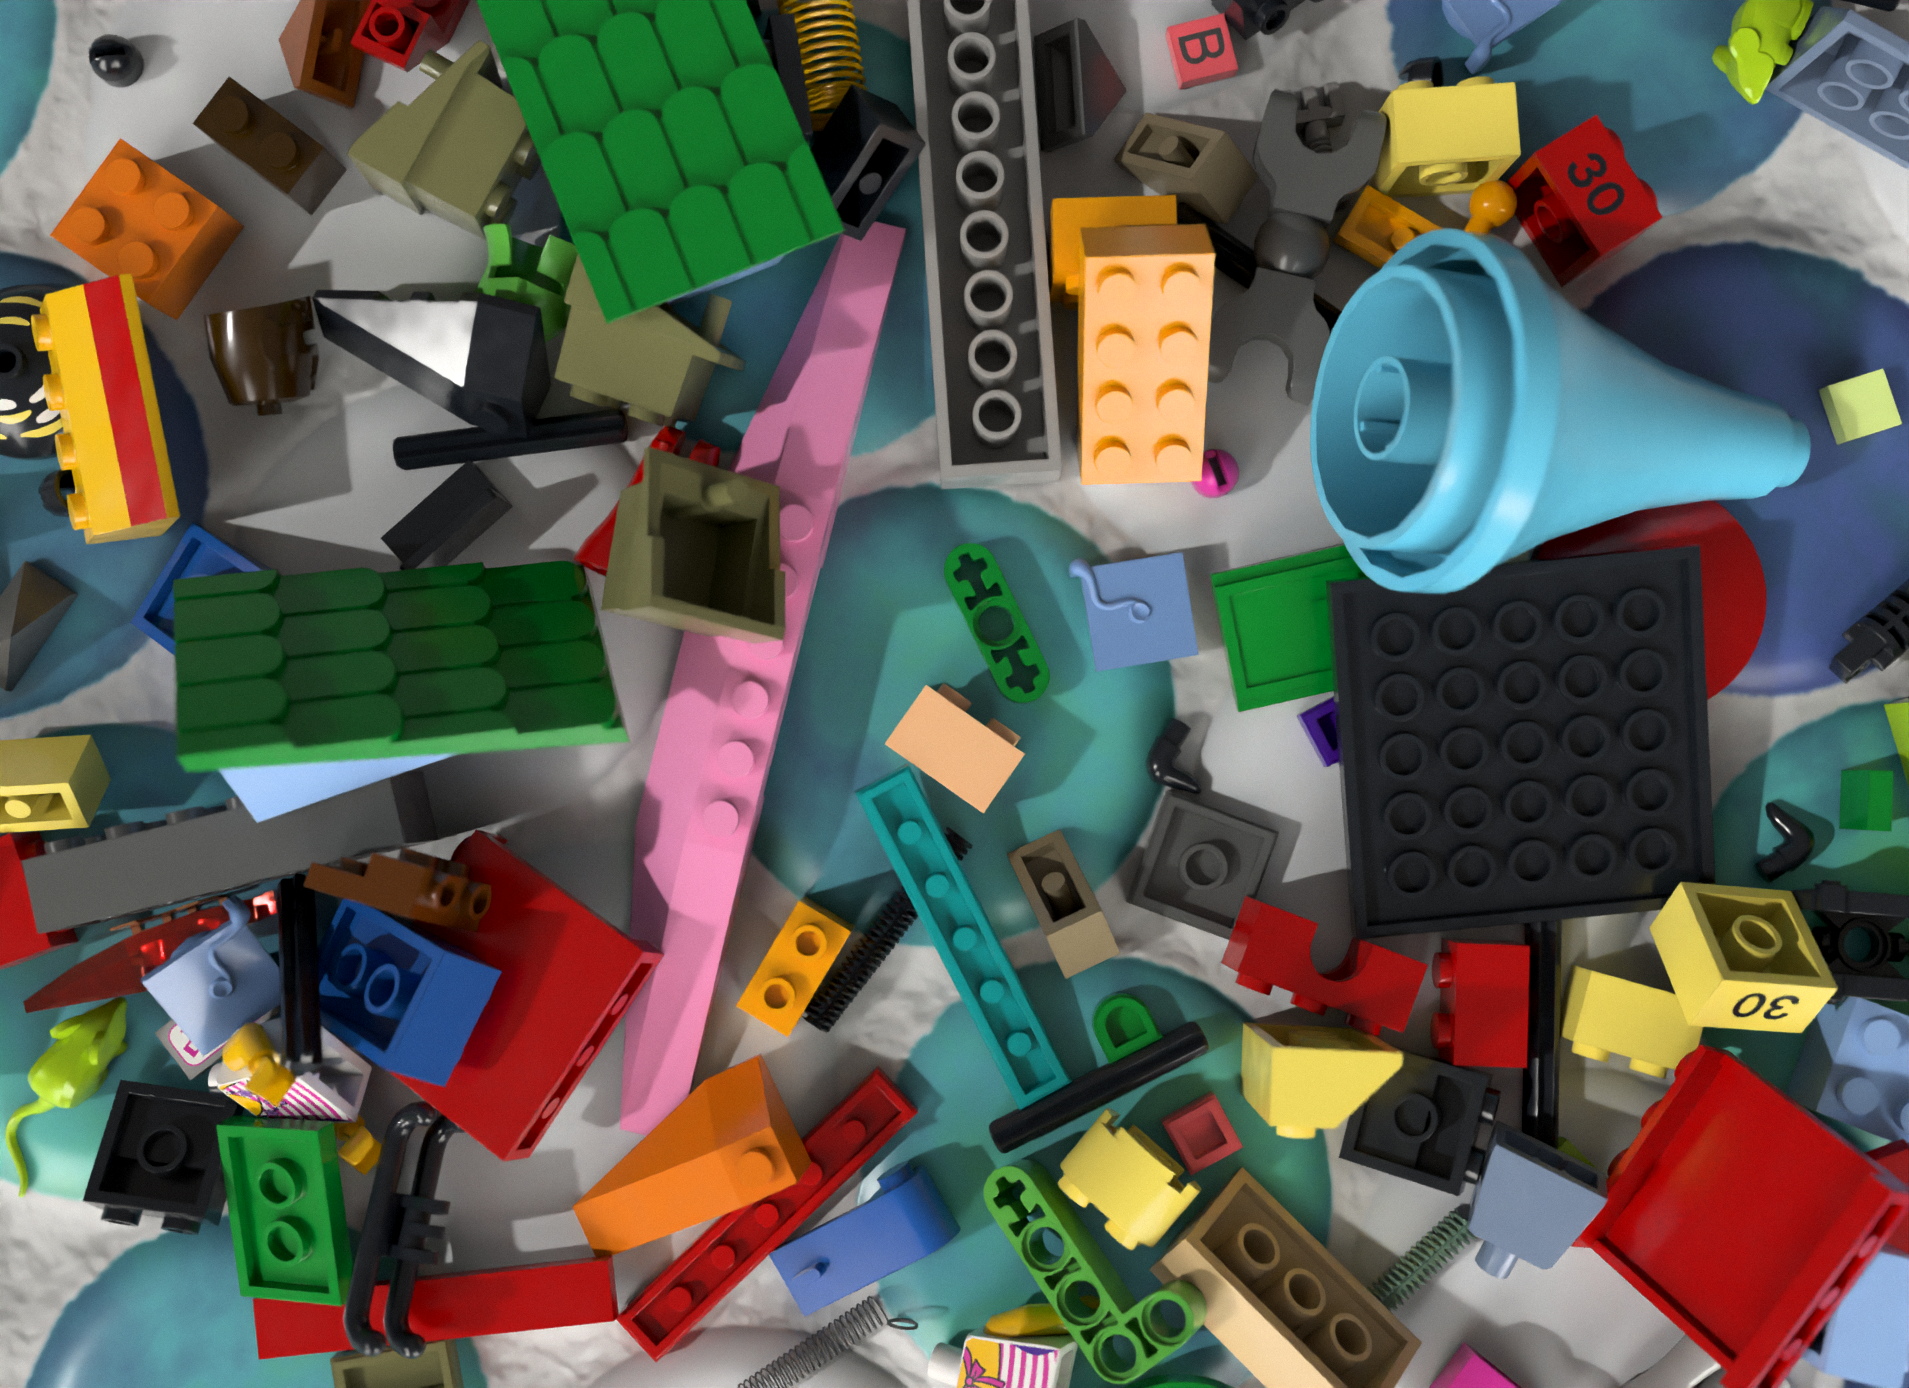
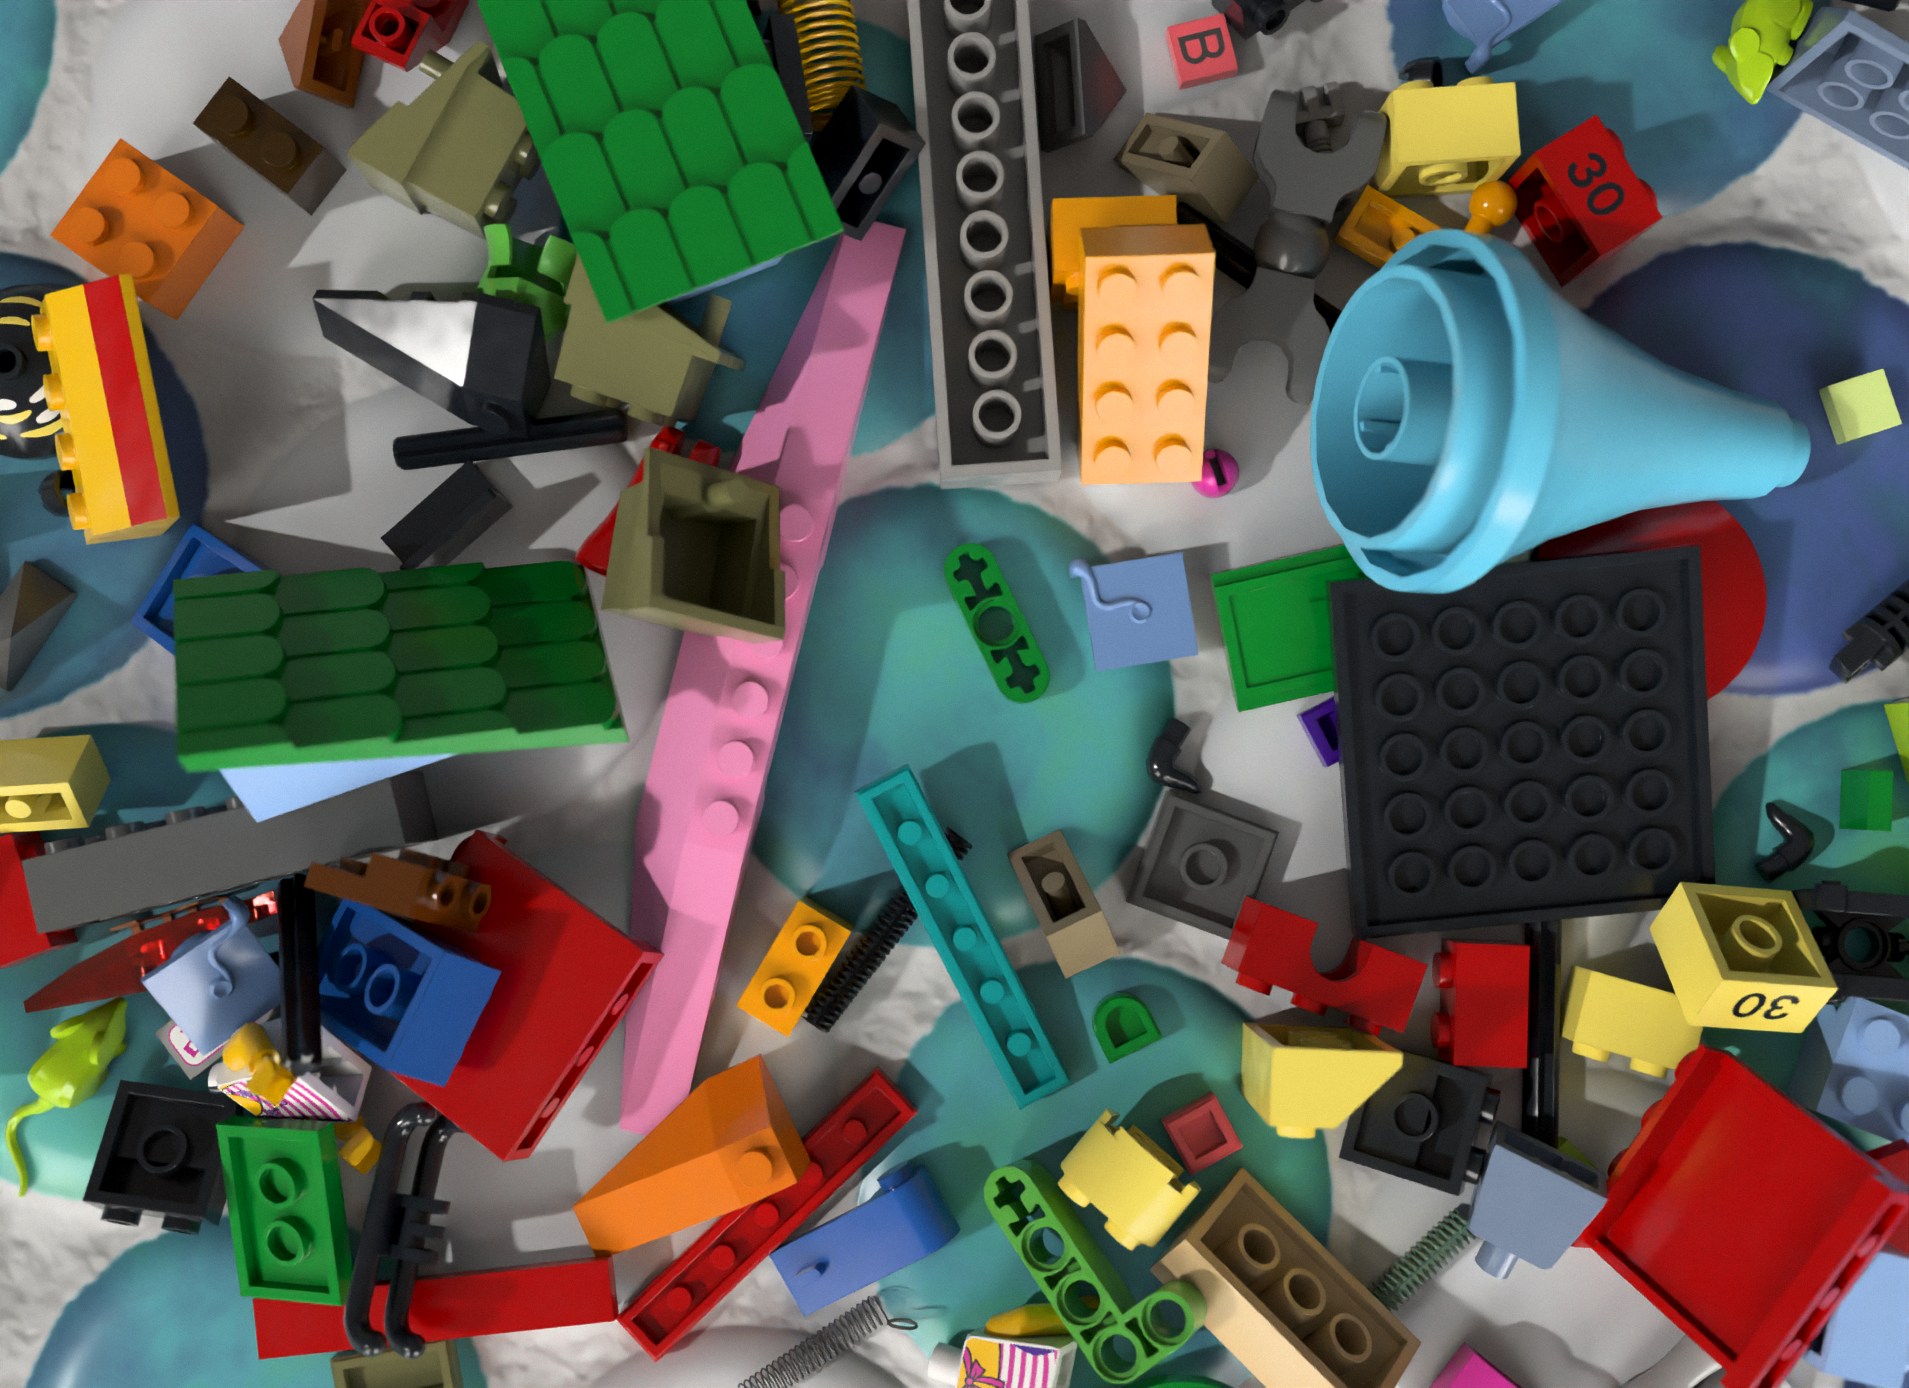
black hinge [89,34,144,88] -> none
dark brown helmet [203,296,320,416] -> none
light nougat brick [885,683,1025,813] -> none
black axle [989,1022,1209,1154] -> none

